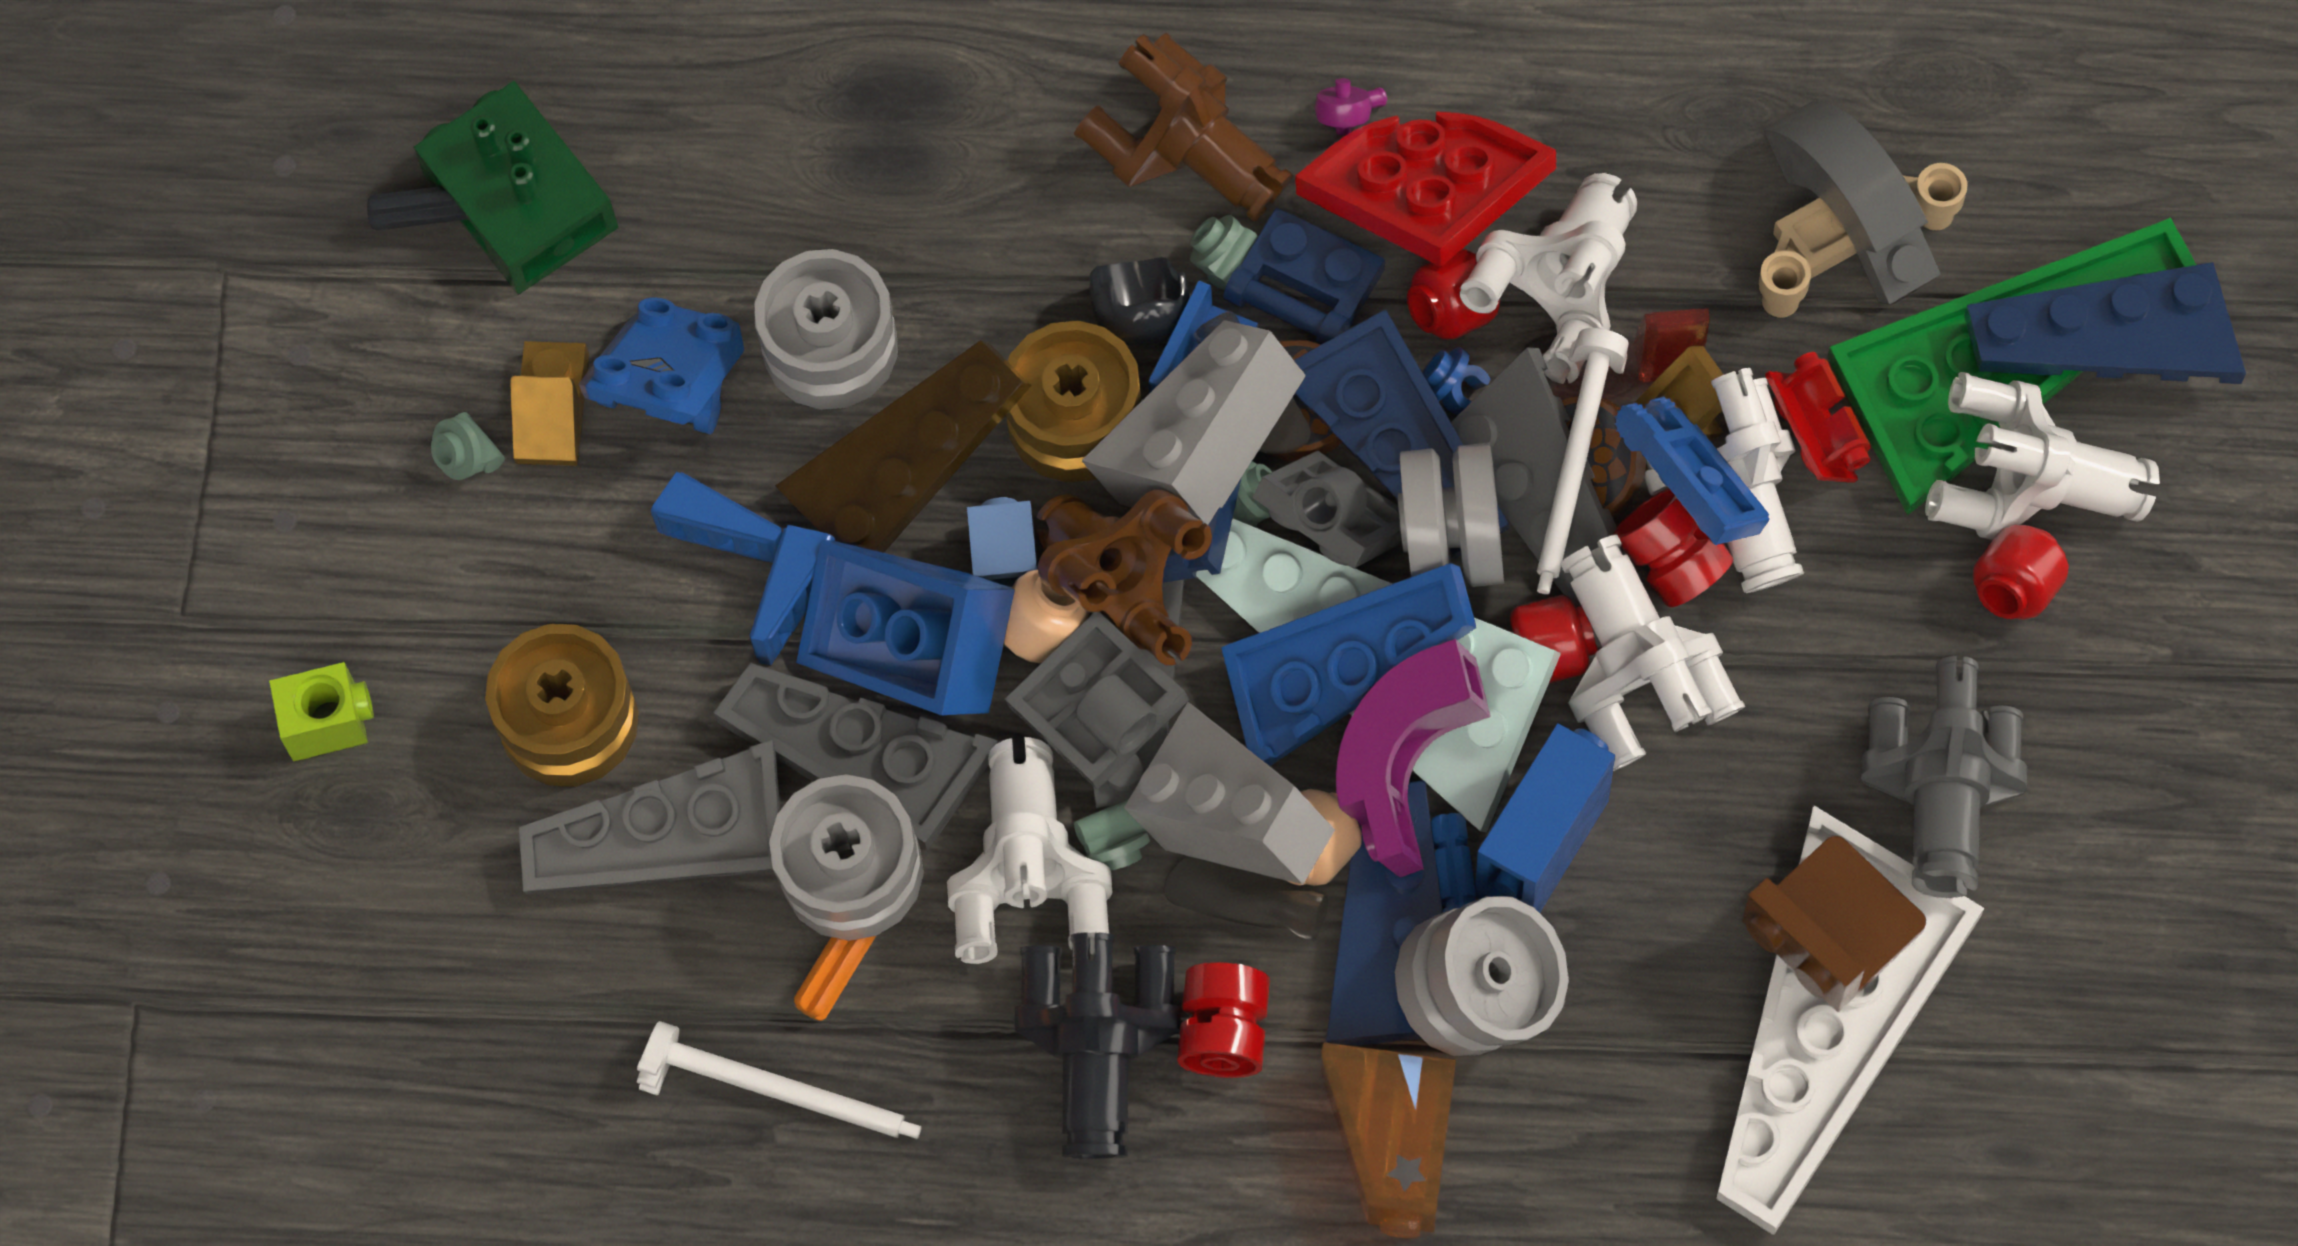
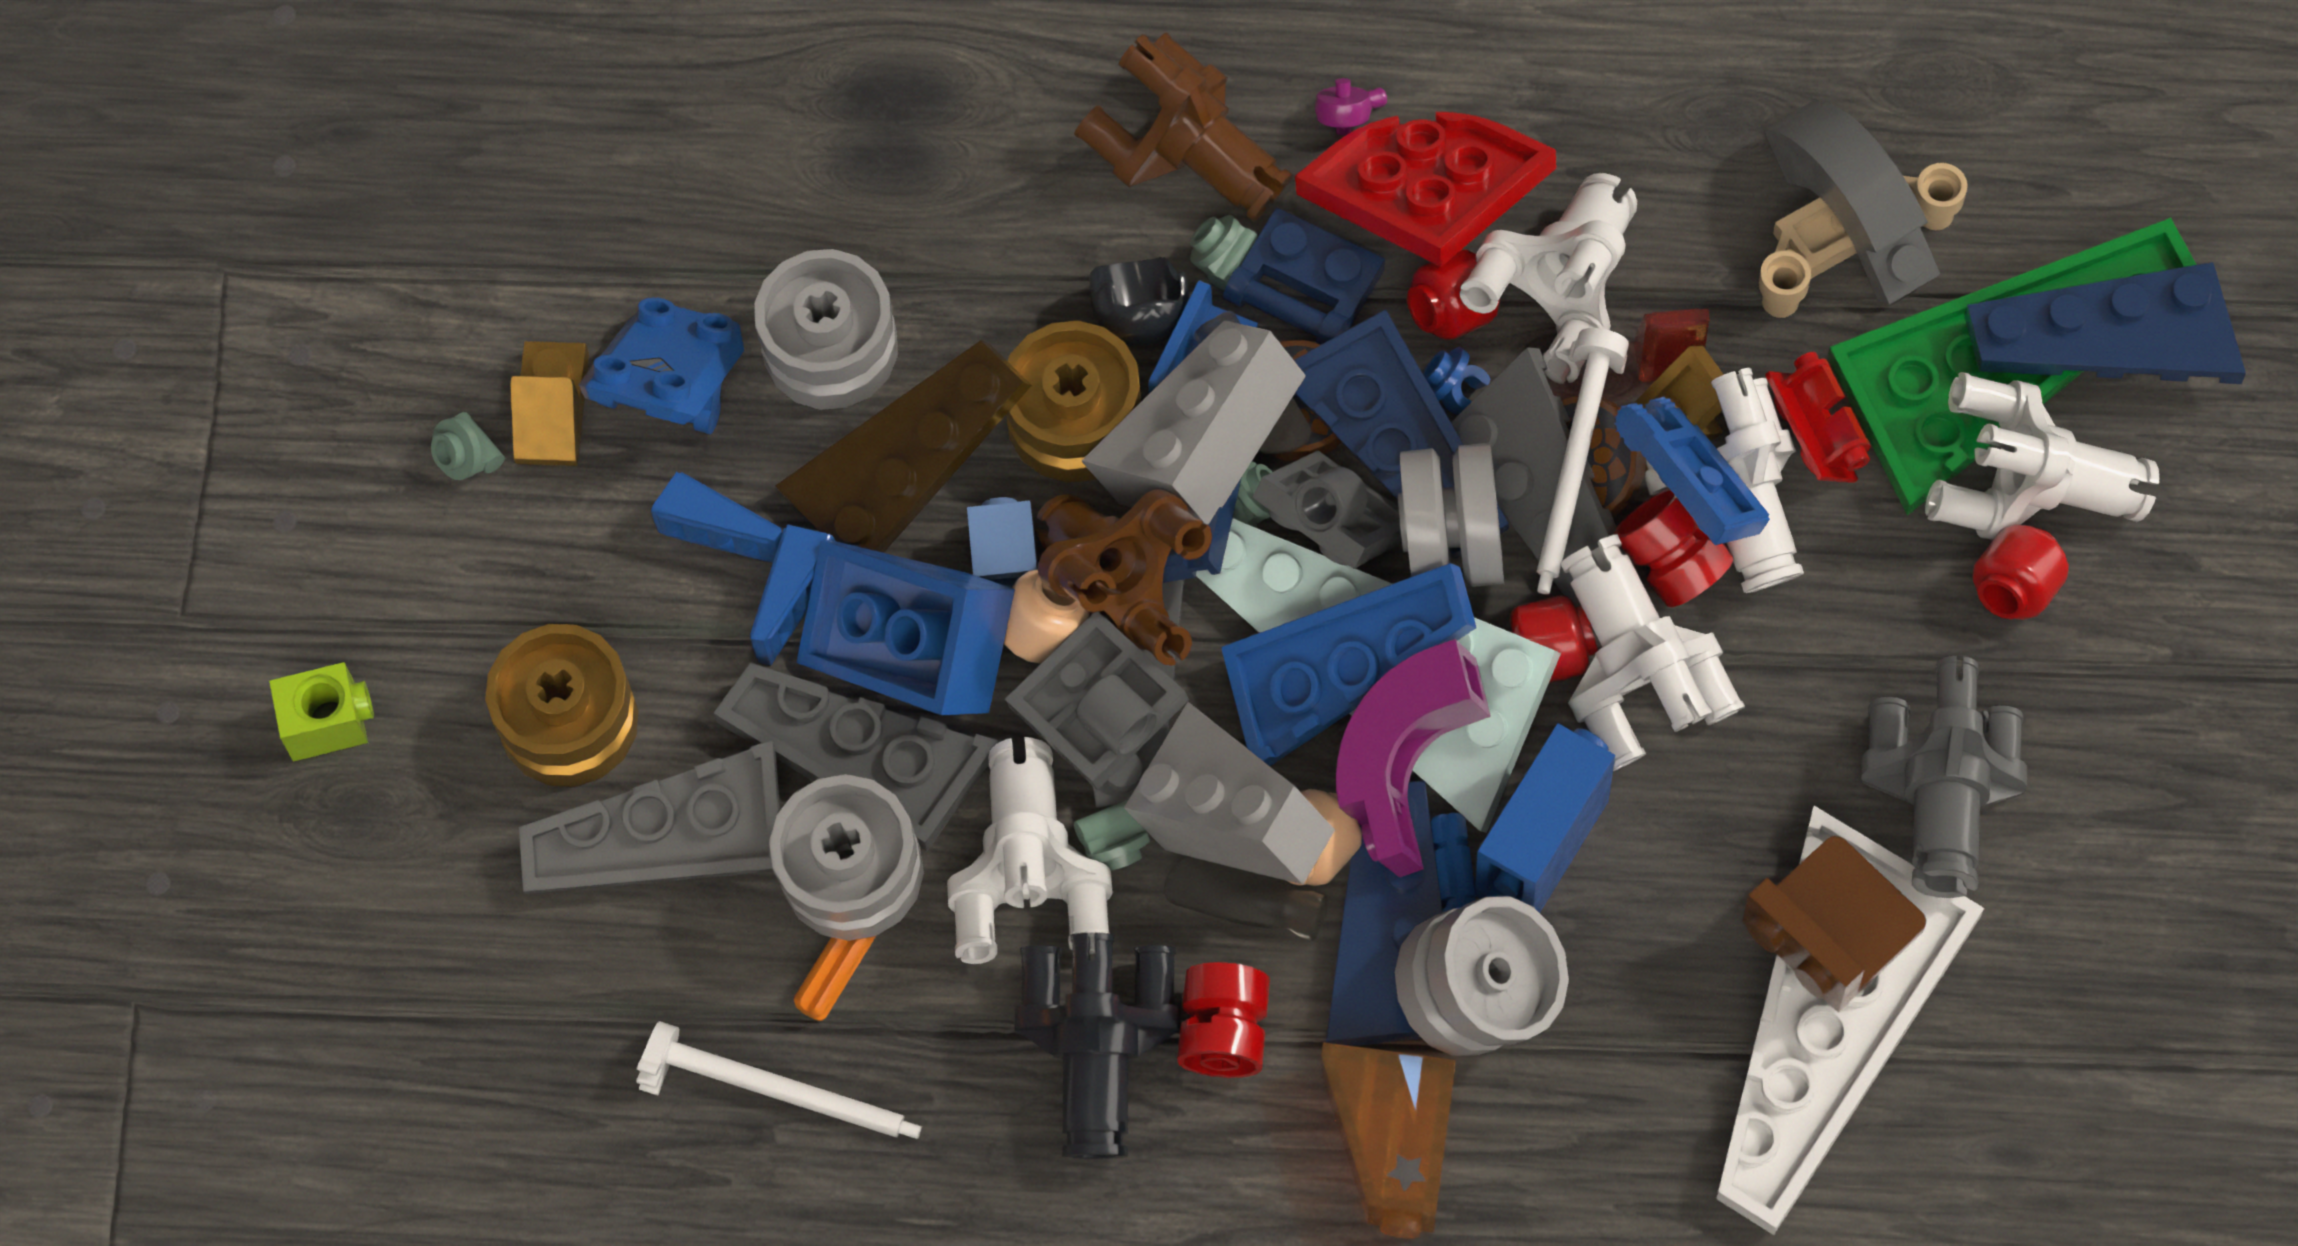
dark green piece [367,81,619,295] -> none

